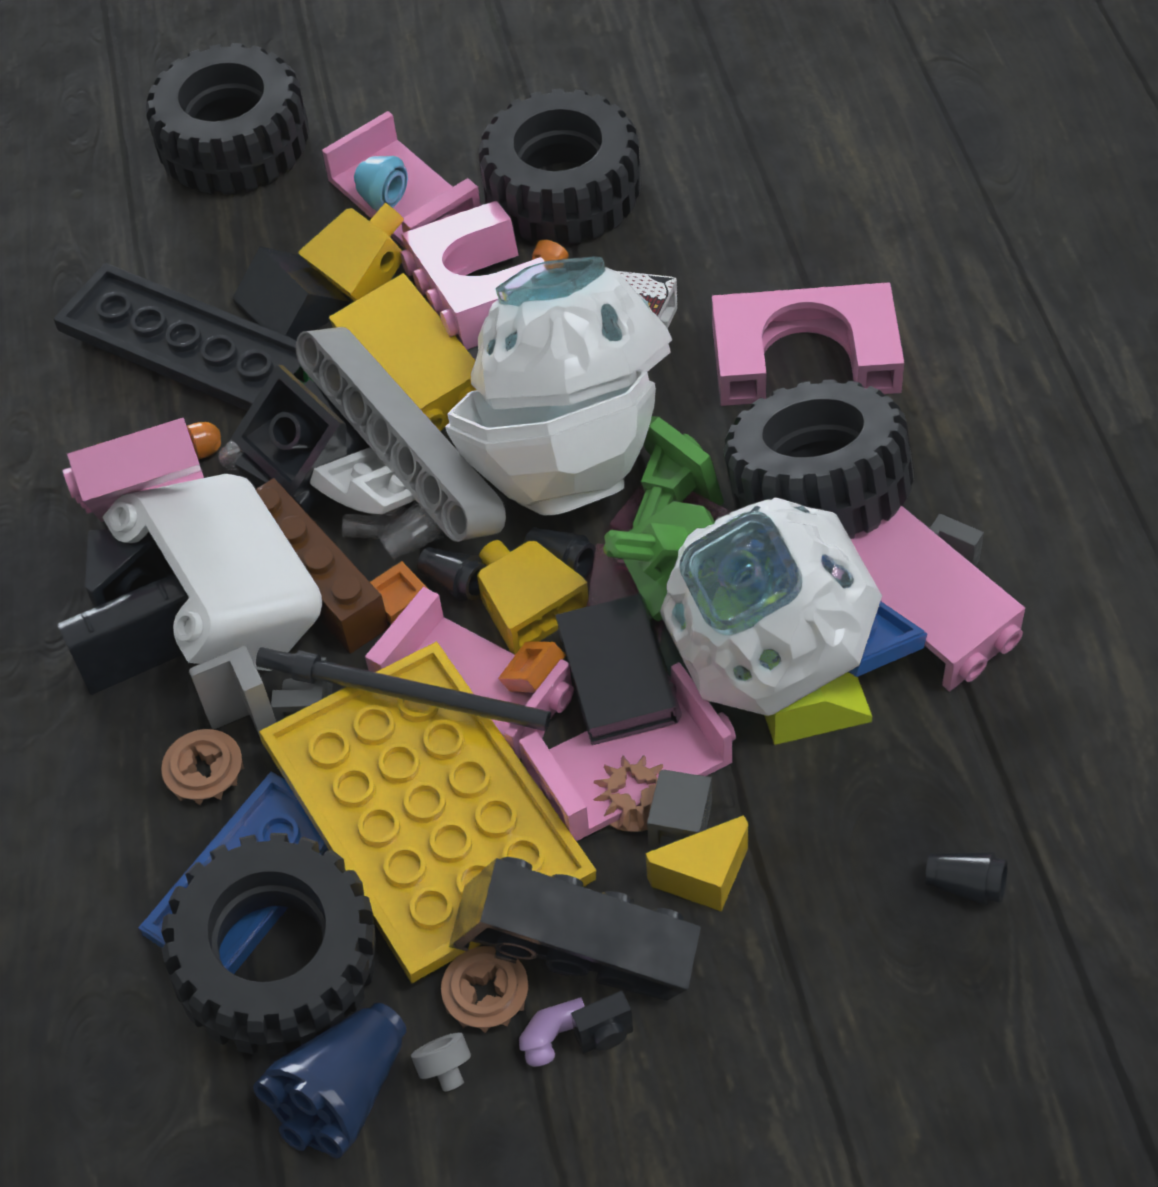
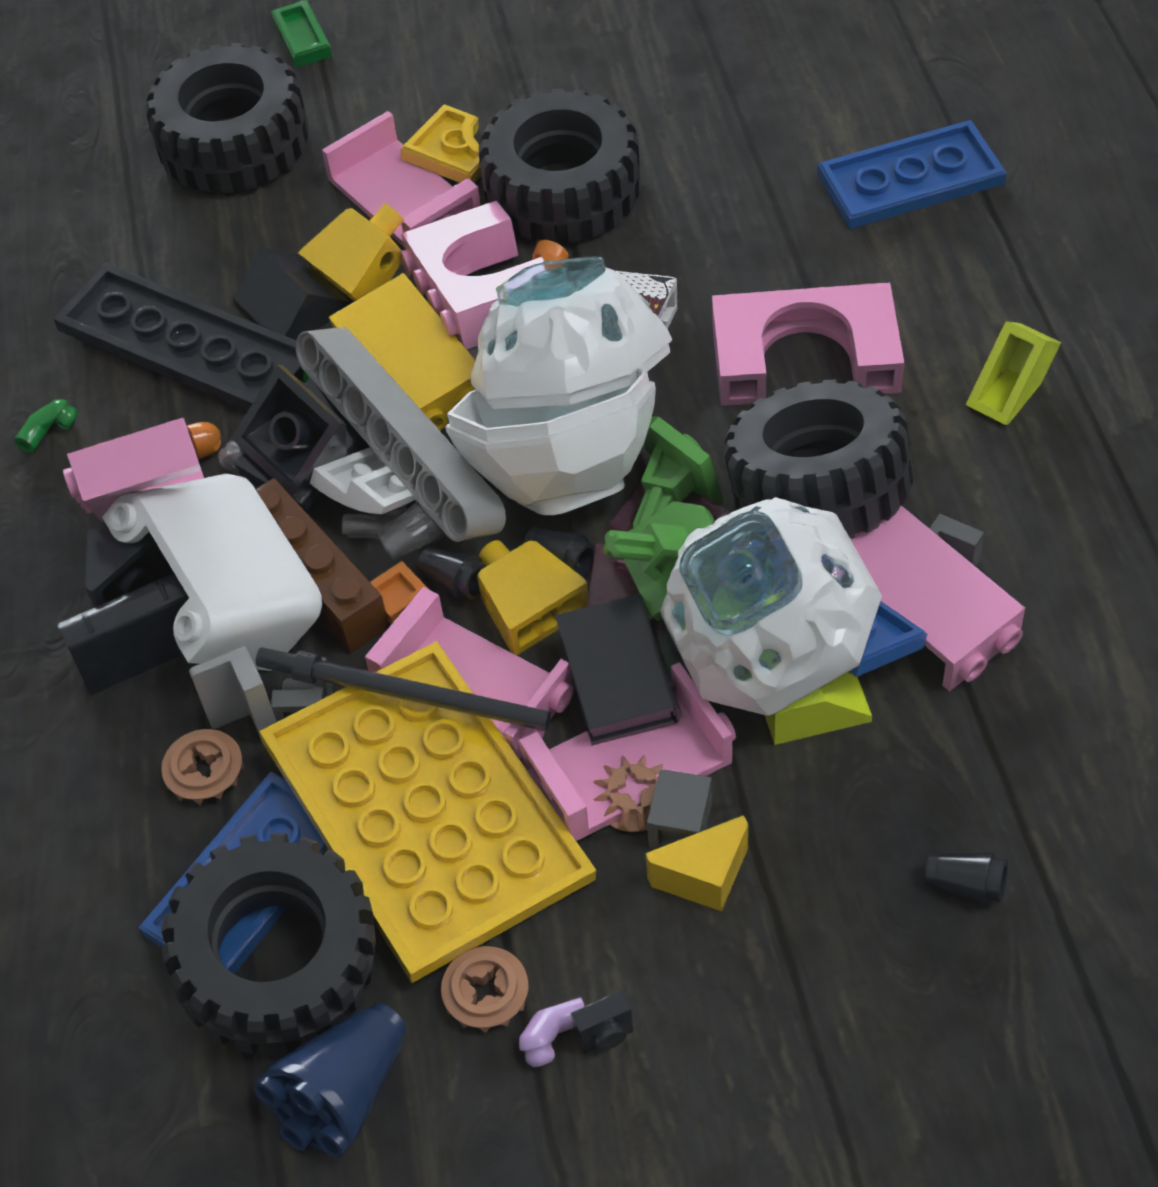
medium azure cone [354,156,408,211] -> none
light grey tile [411,1033,471,1091] -> none
black wedge [449,857,701,1001] -> none
orange plate [498,642,566,693] -> none
none -> green arm [14,399,78,453]
none -> green tile [271,0,332,68]
none -> yellow tile [400,104,481,183]
none -> blue tile [817,120,1007,229]
none -> neon yellow slope [966,321,1061,425]

